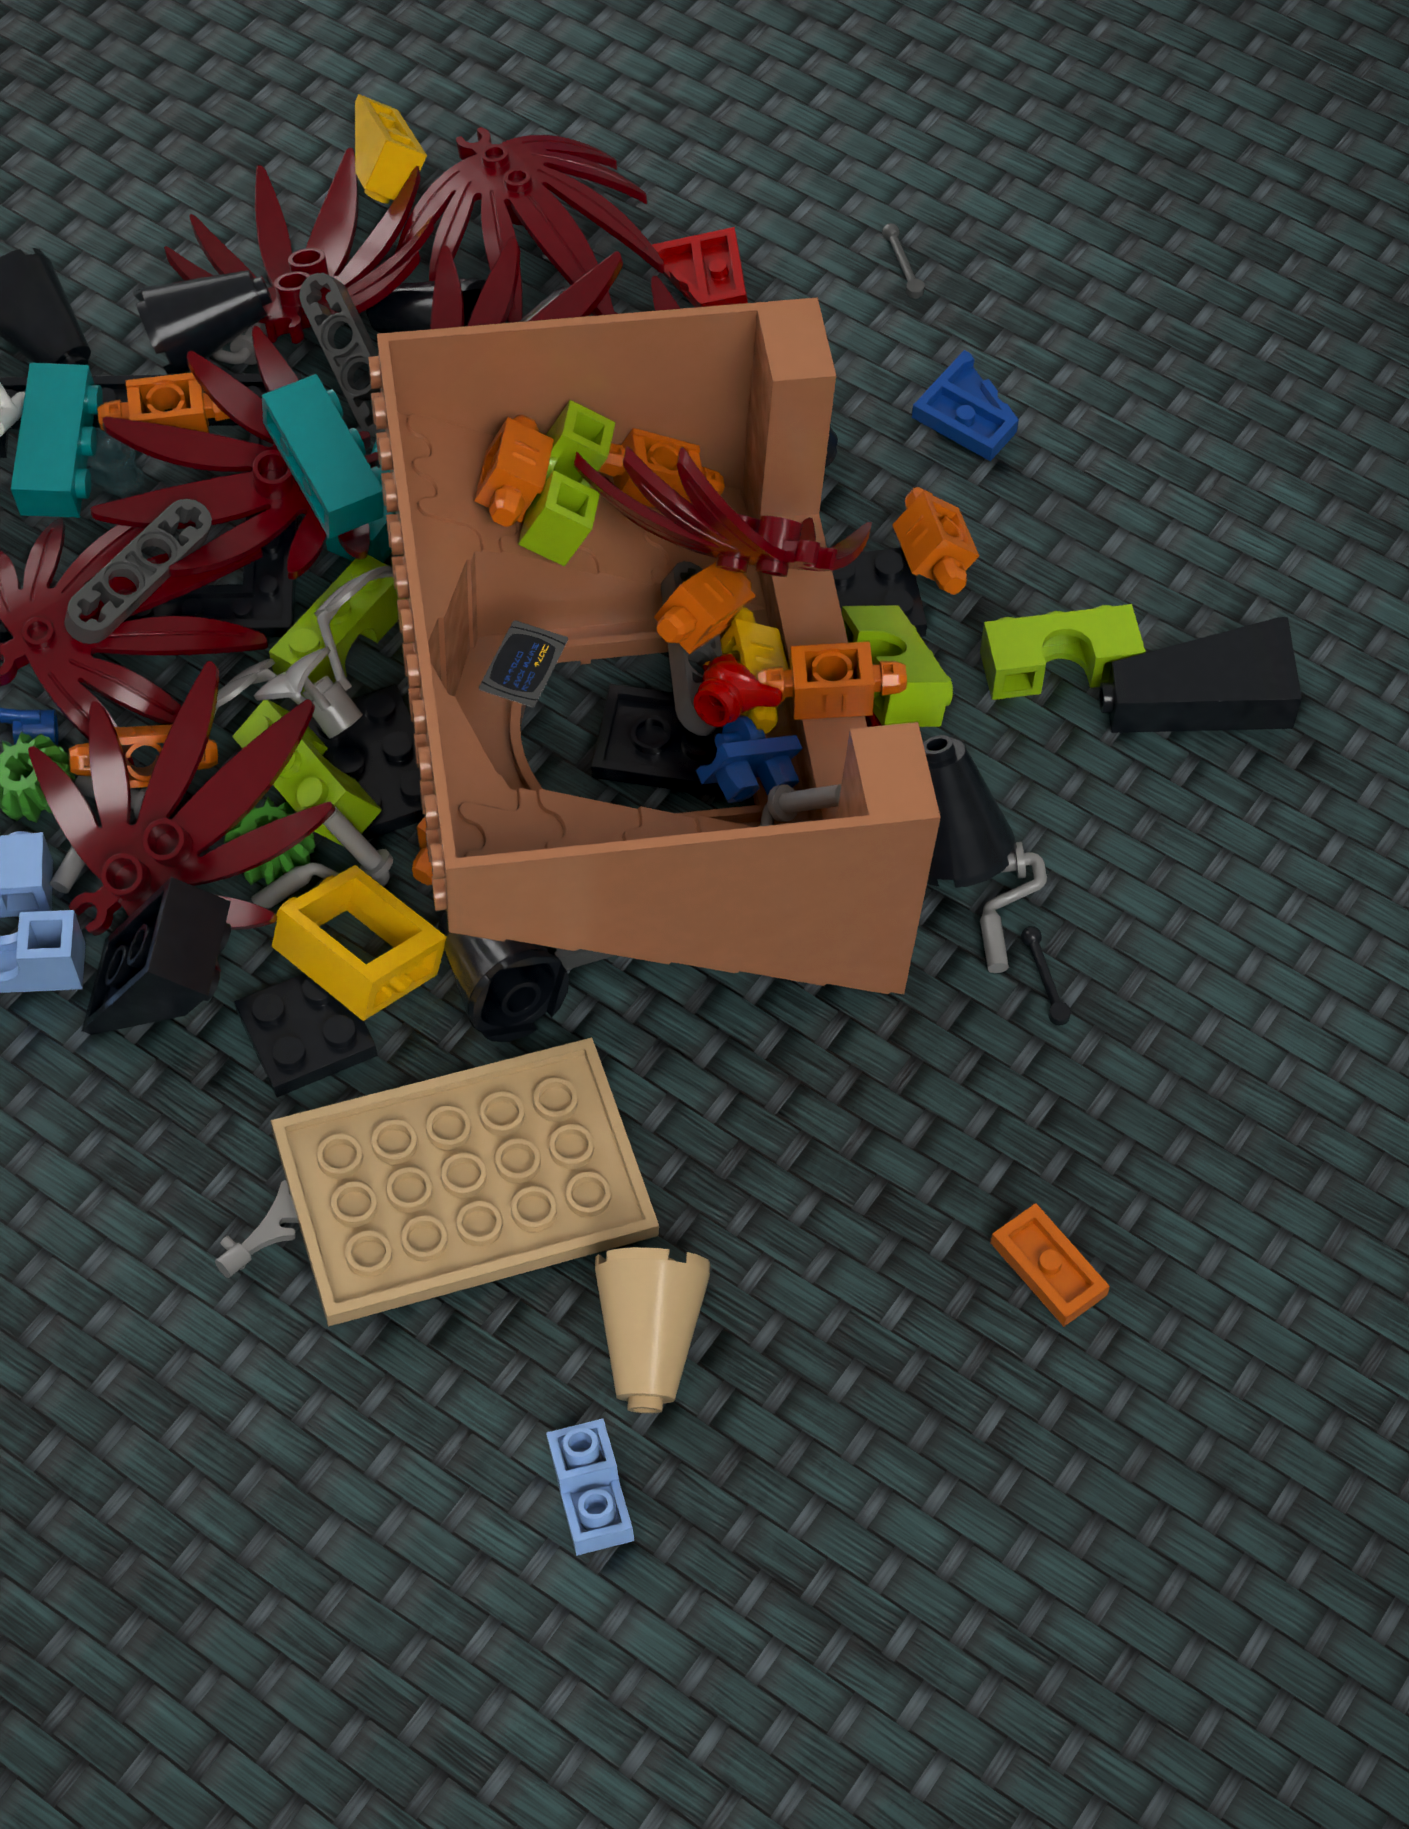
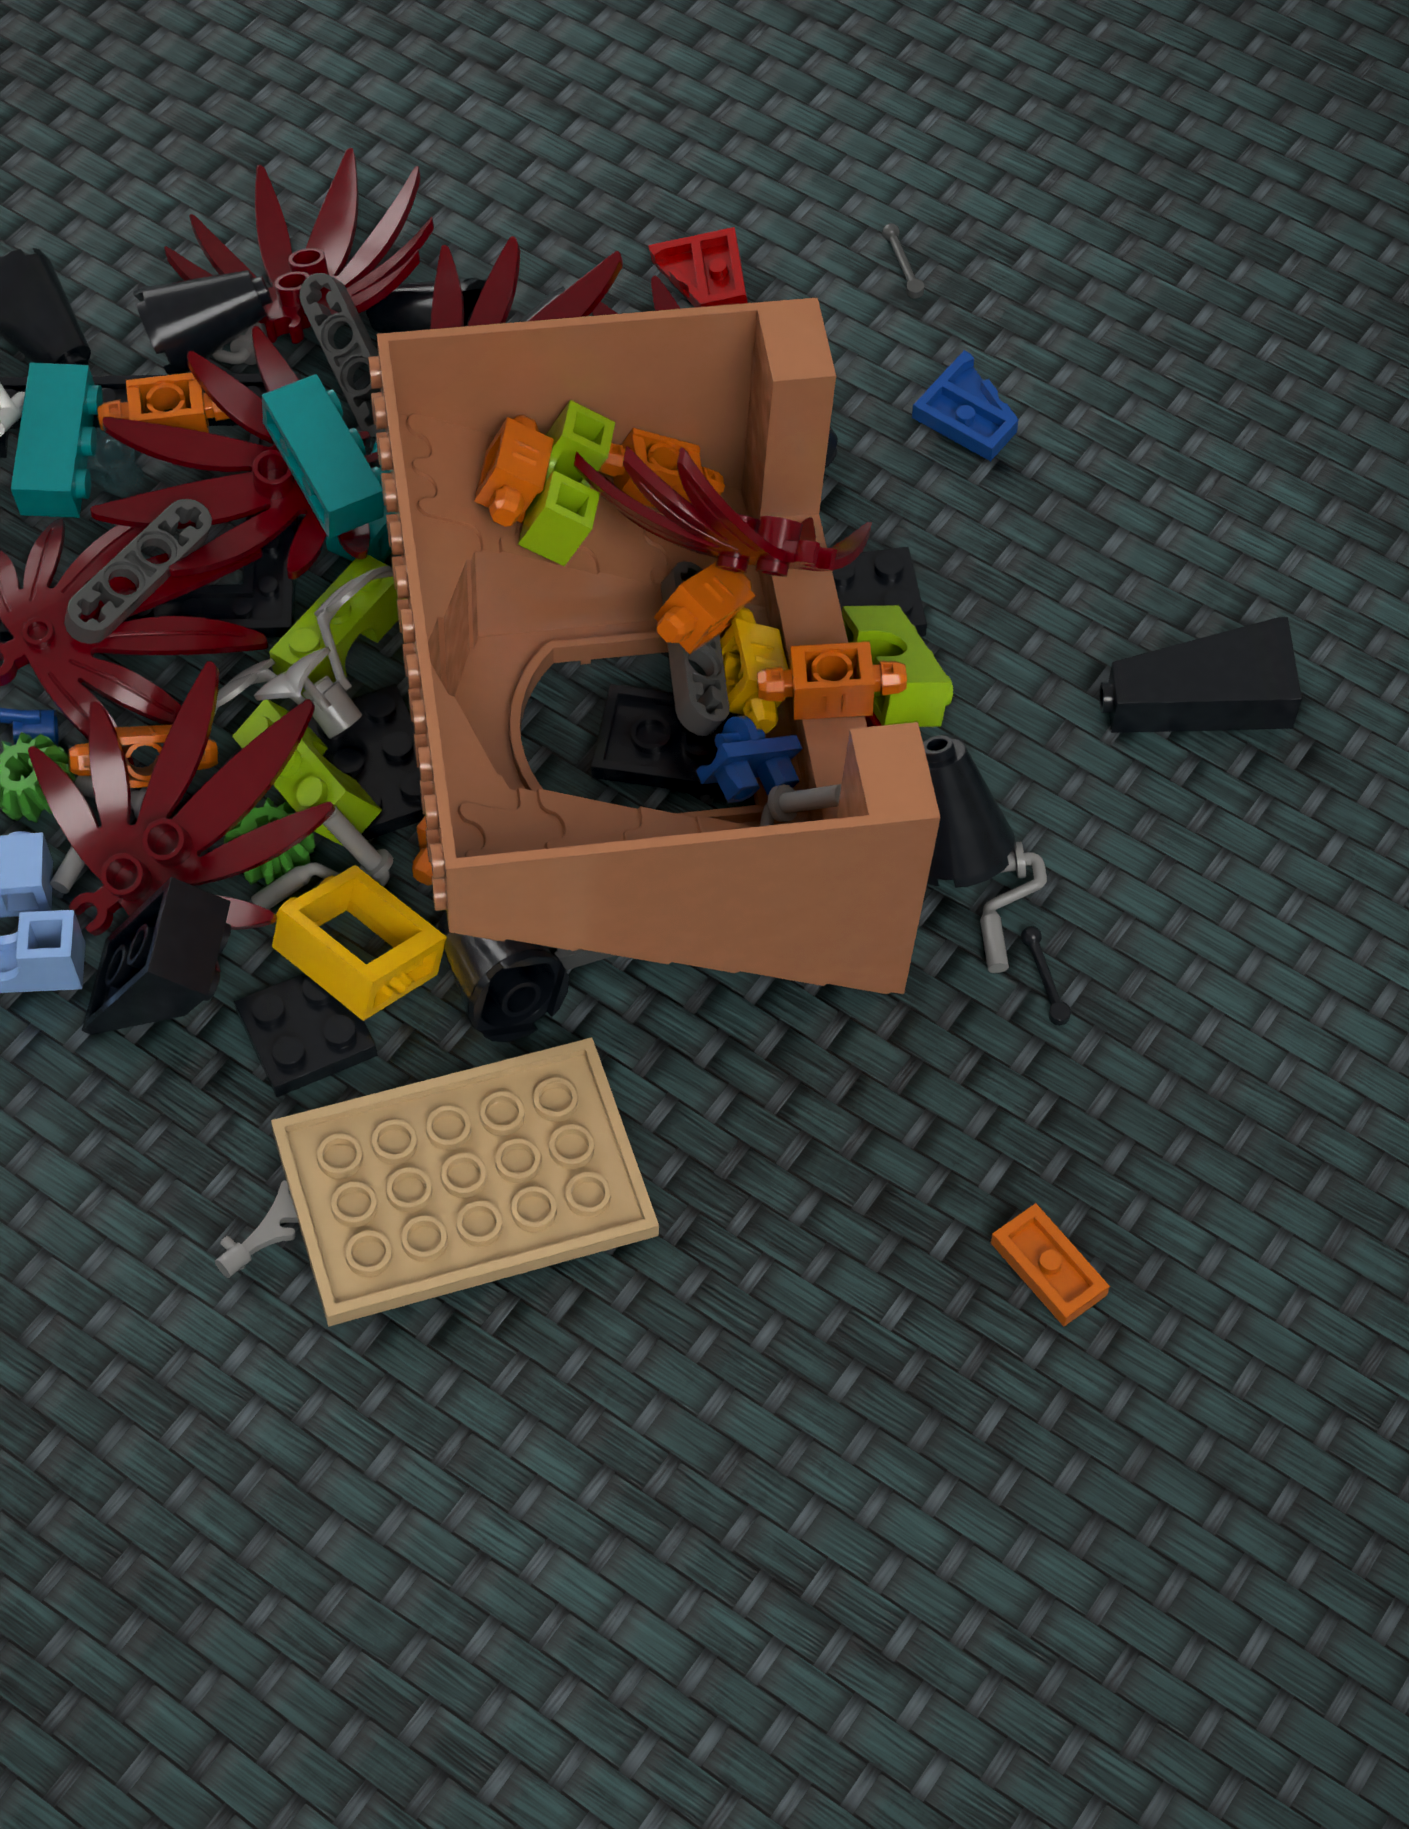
yellow slope [355,94,427,204] -> none
dark red plant [395,127,664,323] -> none
sticker [479,620,568,707] -> none
light blue slope [546,1419,634,1556] -> none
tan cone [595,1247,711,1413] -> none
red animal [694,653,783,727] -> none
orange piece [892,487,980,595] -> none
lime arch [980,604,1146,700] -> none

